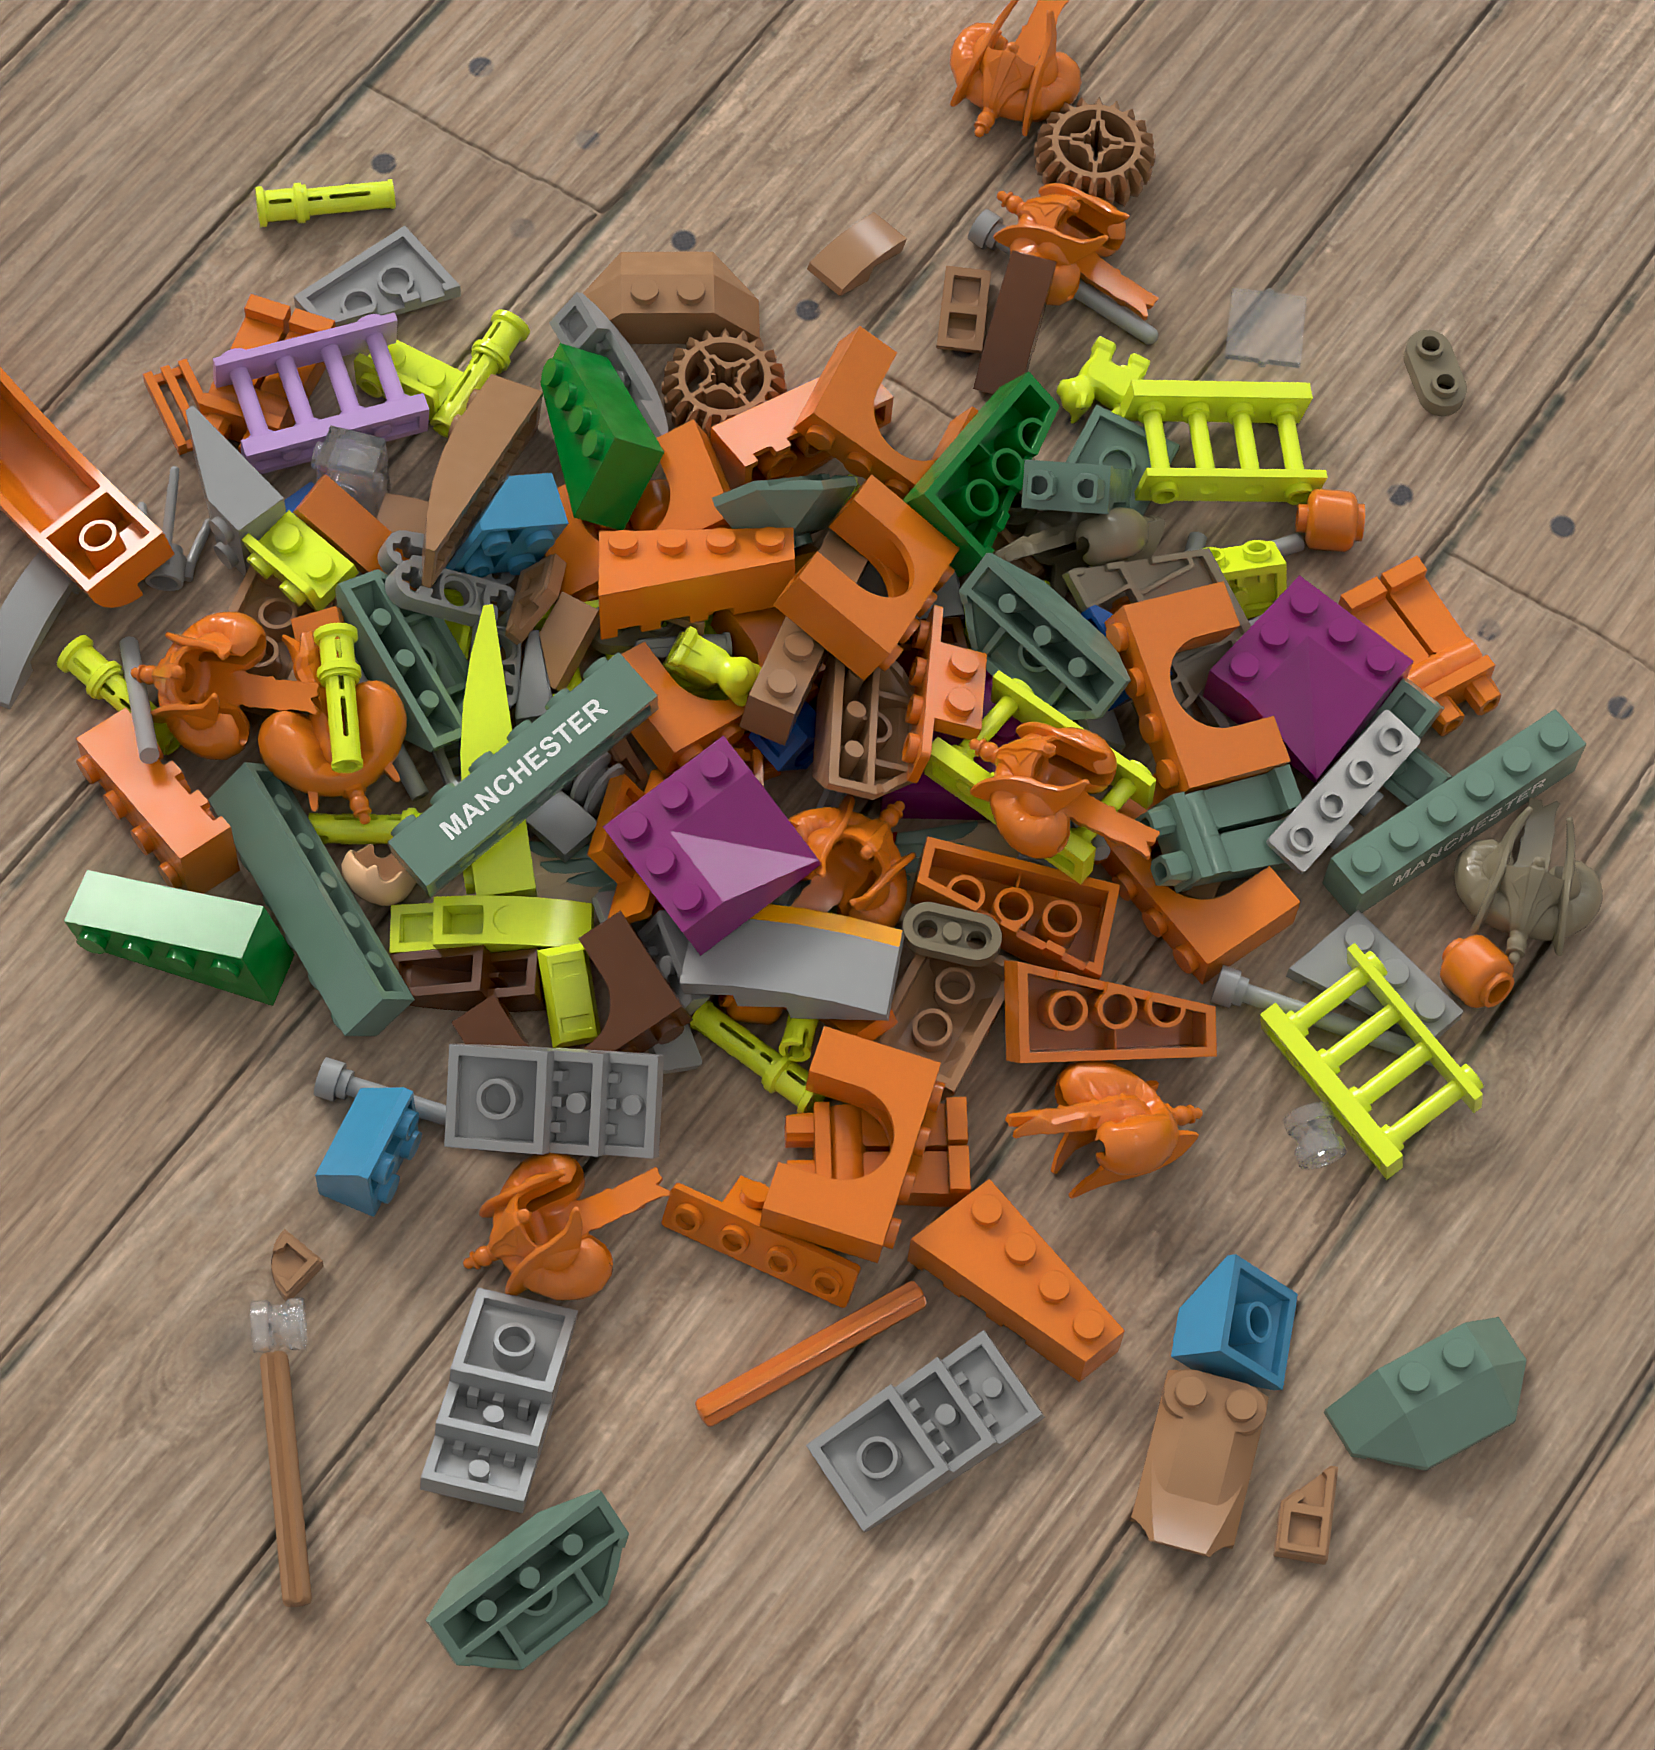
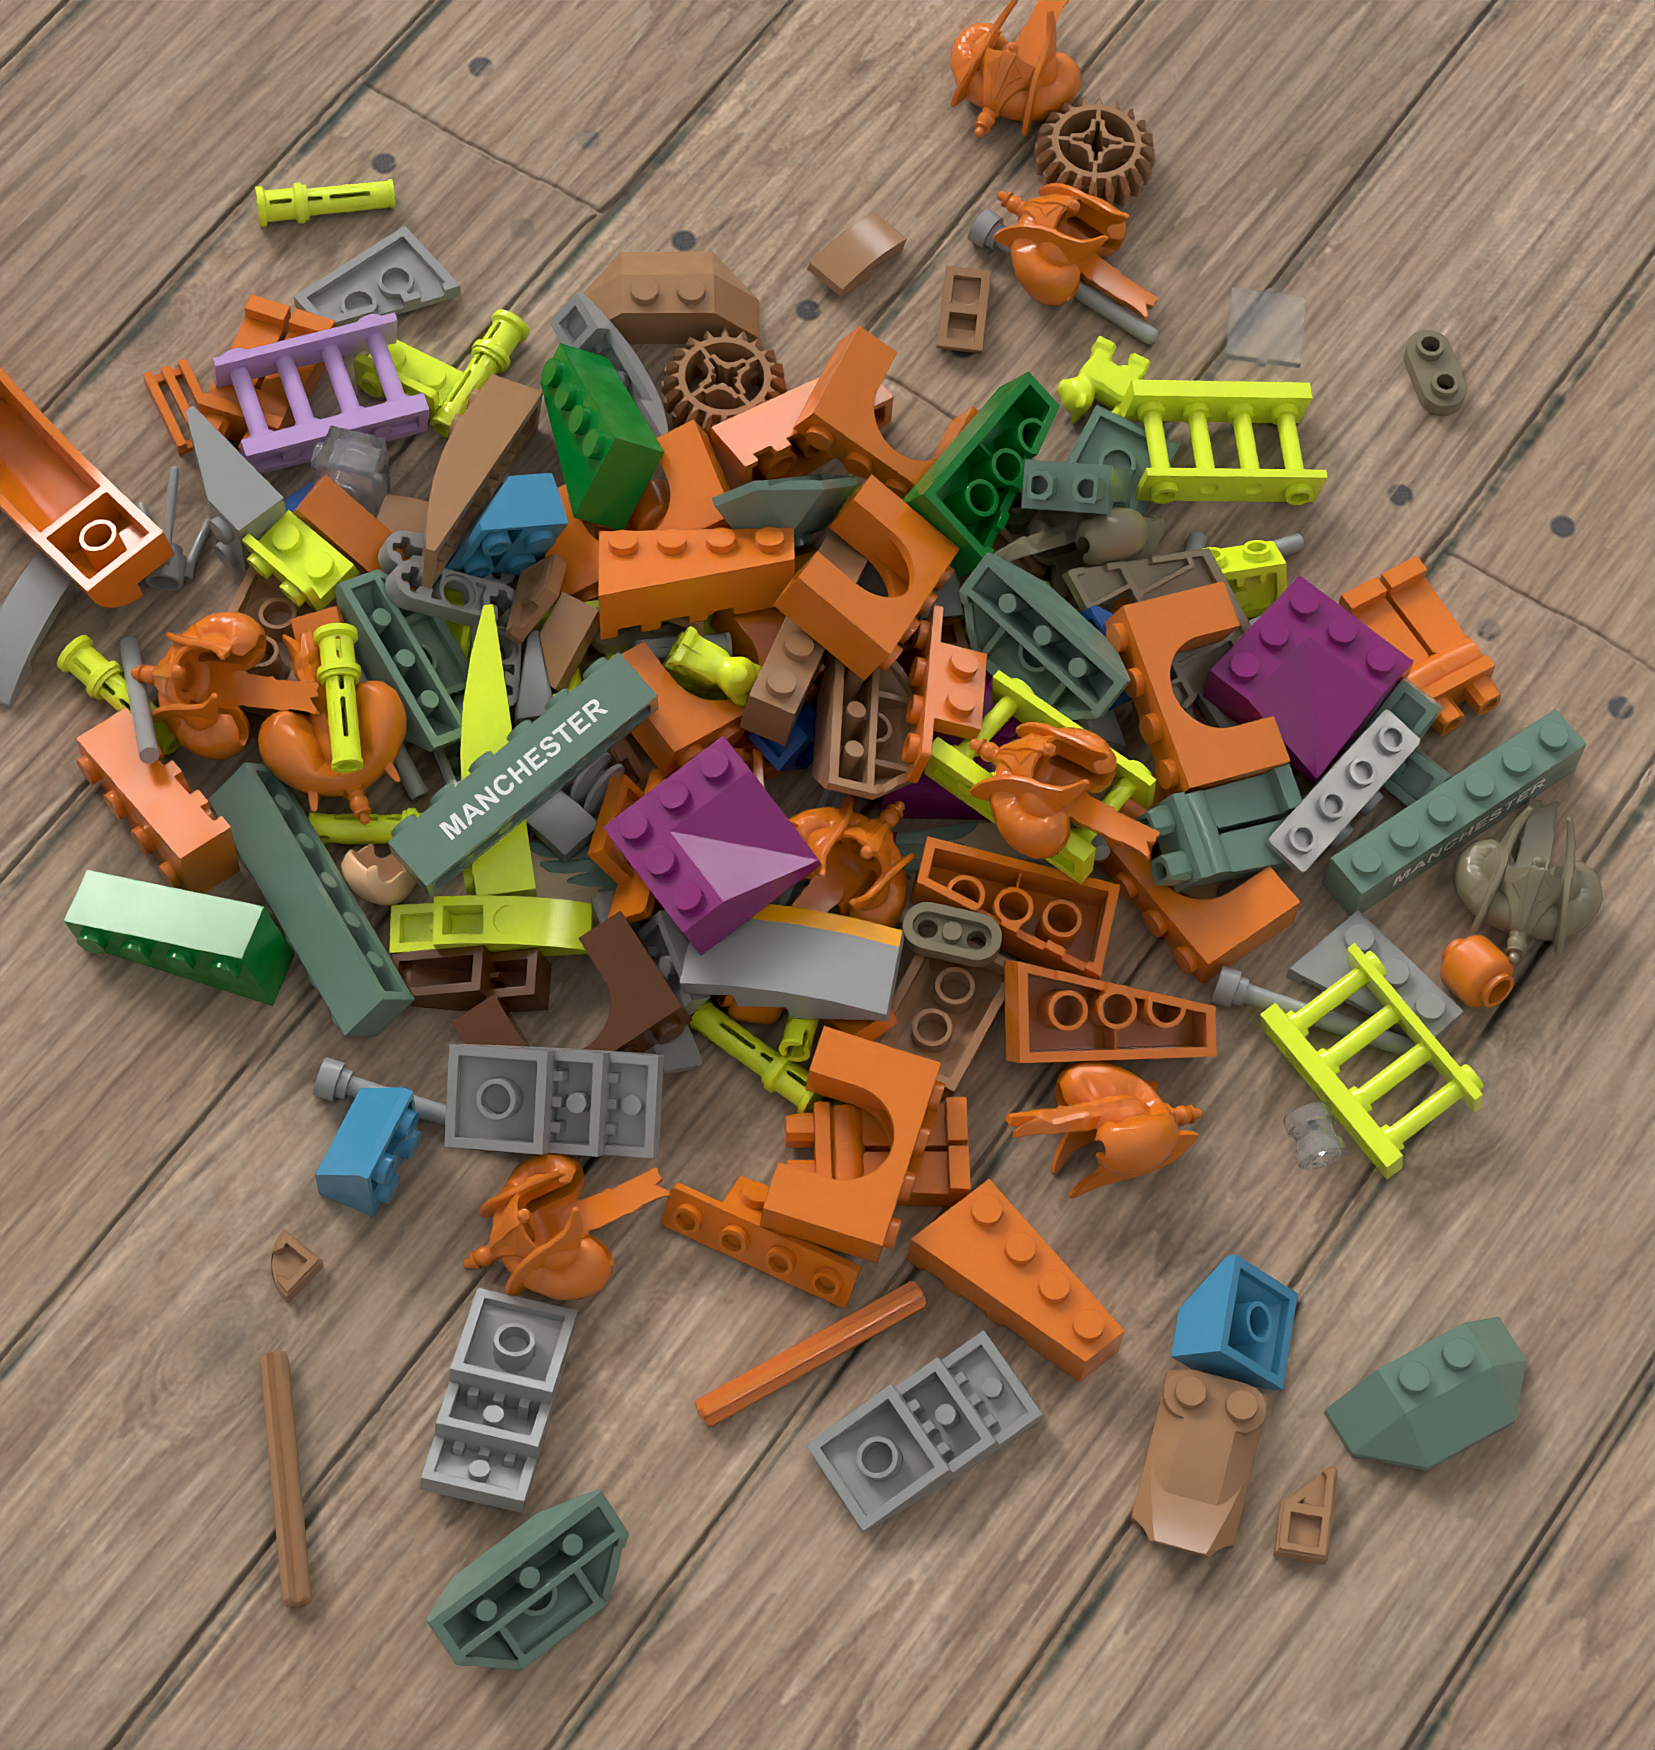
clear wheel [250,1298,307,1353] -> none
neon yellow tile [537,942,601,1048] -> none
reddish brown slope [973,250,1057,394] -> none
orange head [1295,489,1365,552] -> none

